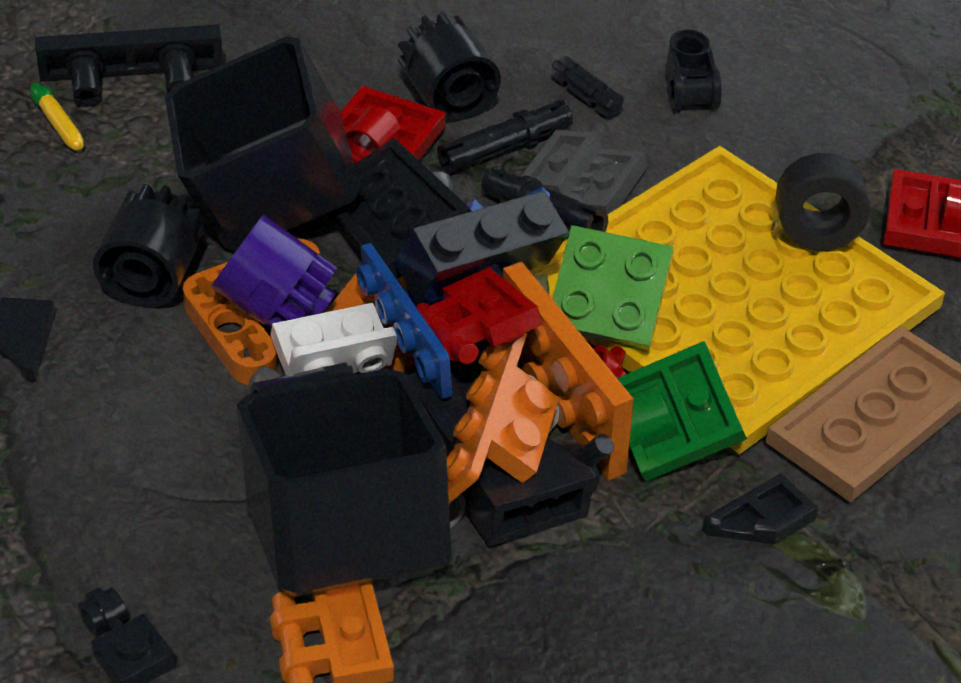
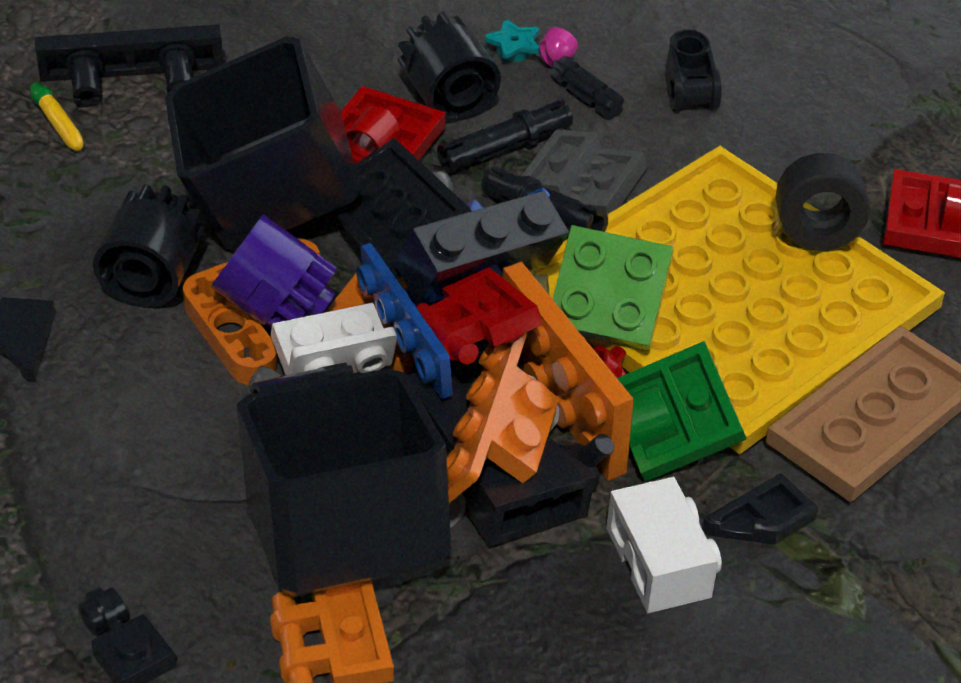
none -> teal plate [484,20,540,62]
none -> dark pink hinge [539,27,578,67]
none -> white brick [606,477,722,614]

